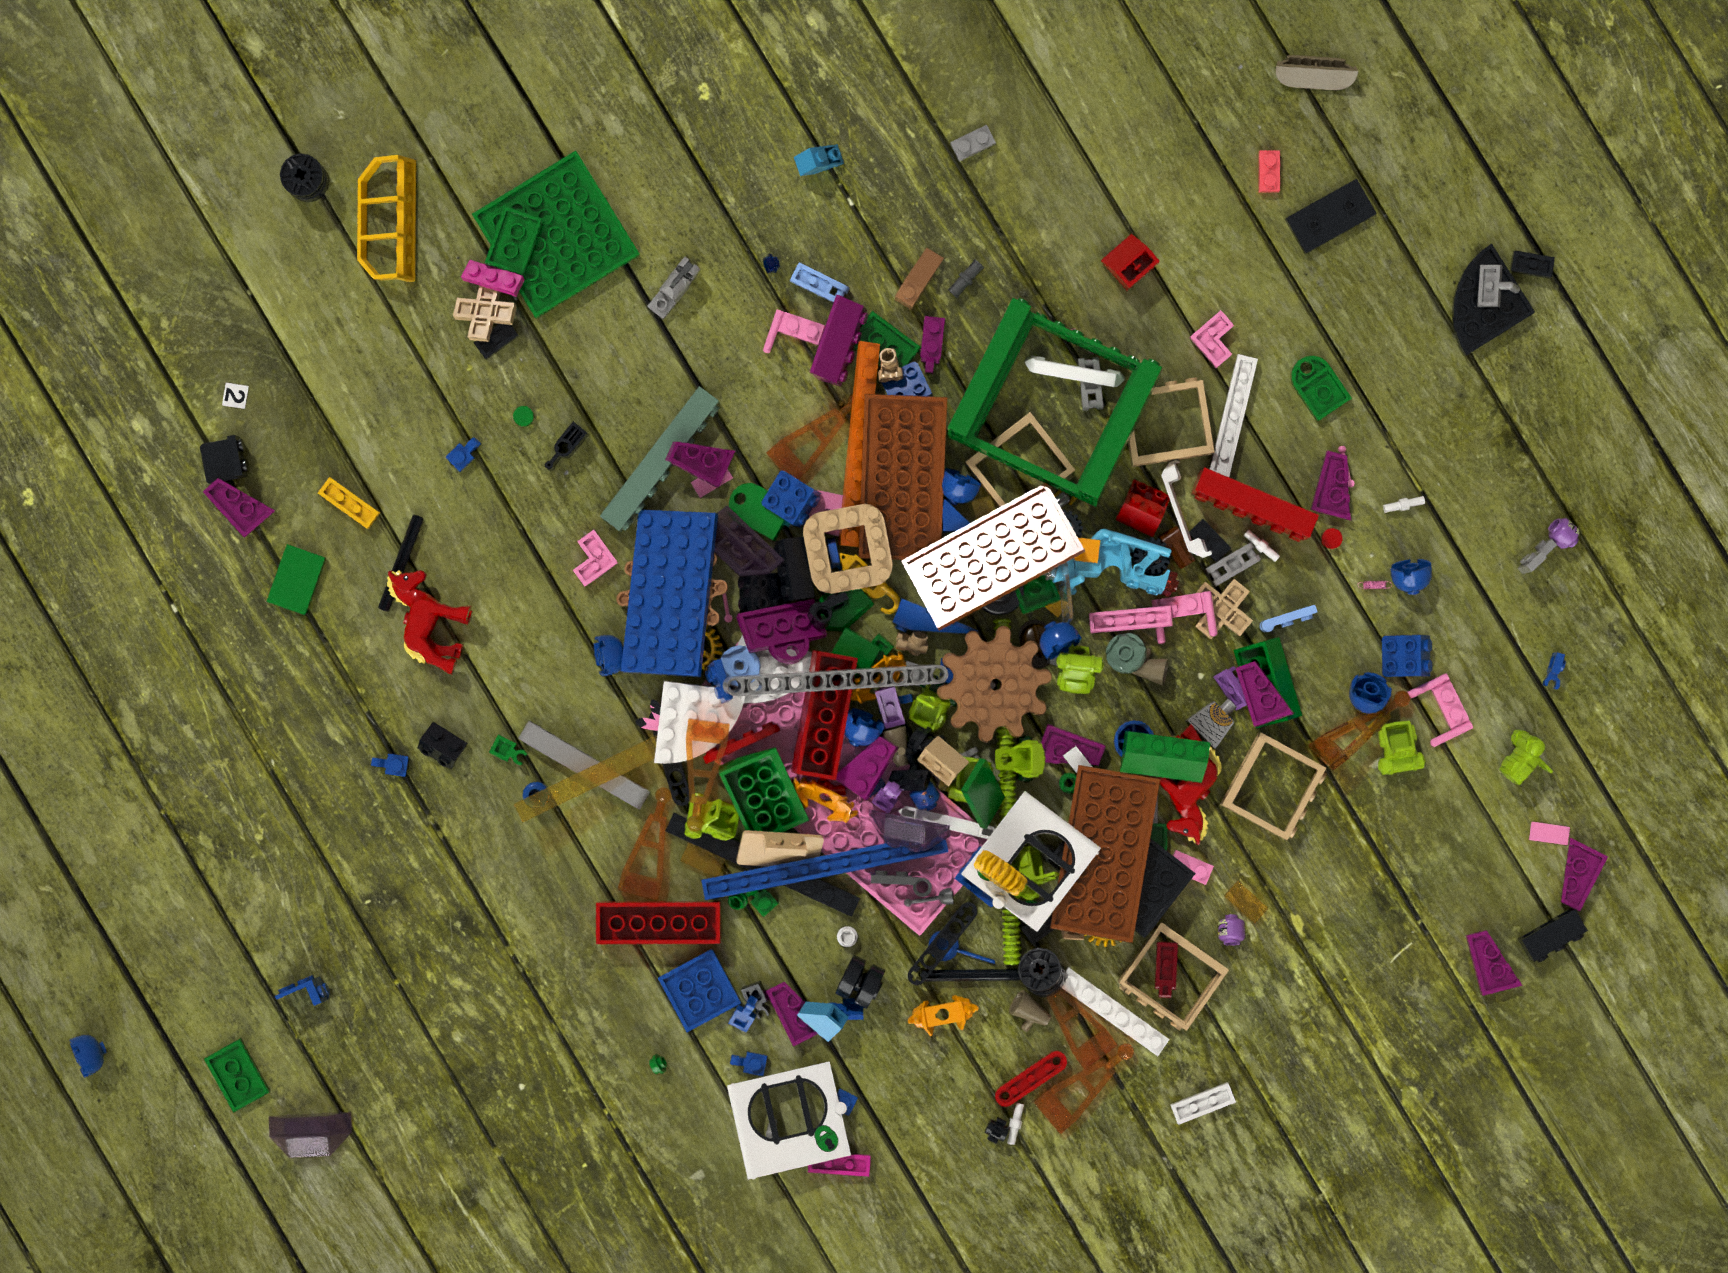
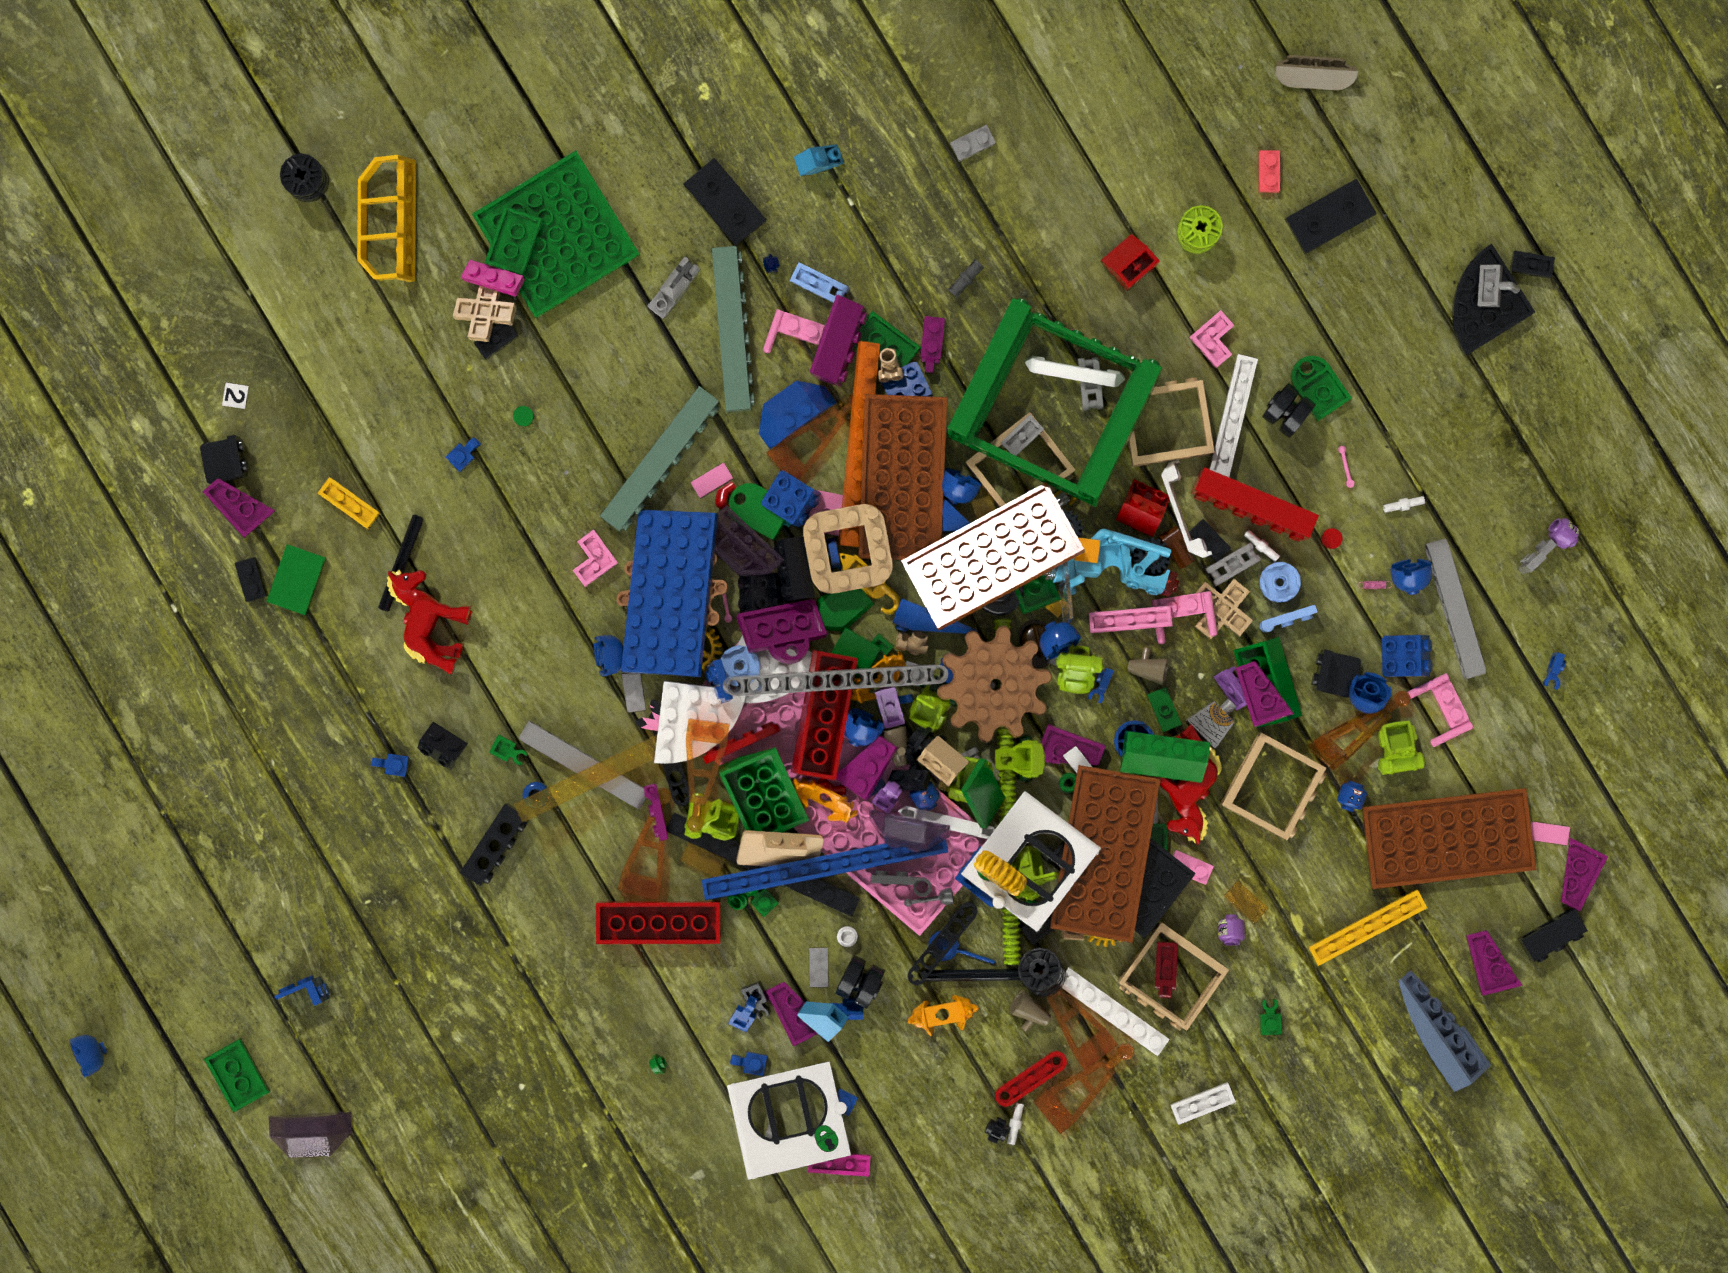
black piece [544,421,589,471] -> none
blue plate [658,948,742,1032] -> none
magenta wing [665,441,735,487] -> none
black plate [807,592,849,629] -> none
medium nougat slope [895,248,944,310] -> none
sand green tile [1106,633,1147,674] -> none
magenta wing [1310,450,1351,521] -> none
lime piece [1499,729,1553,785] -> none
none -> black plate [234,557,267,602]
none -> black brick [460,803,528,886]
none -> flat silver sticker [622,673,646,713]
none -> magenta hinge [644,784,668,841]
none -> black plate [683,158,767,246]
none -> sand green brick [712,246,755,413]
none -> red arm [715,481,736,511]
none -> blue wedge [759,381,837,450]
none -> flat silver sticker [809,948,828,987]
none -> light grey plate [1000,415,1044,456]
none -> blue plate [1088,668,1114,704]
none -> green plate [1147,687,1182,732]
none -> lime wheel [1176,205,1223,254]
none -> light blue plate [1259,562,1301,603]
none -> green plate [1259,999,1282,1035]
none -> black wheel [1262,383,1316,438]
none -> yellow plate [1308,889,1427,966]
none -> black bracket [1311,649,1361,698]
none -> blue head [1337,781,1367,812]
none -> dark orange plate [1362,788,1536,889]
none -> sand blue wedge [1398,971,1491,1092]
none -> light grey beam [1425,538,1486,680]

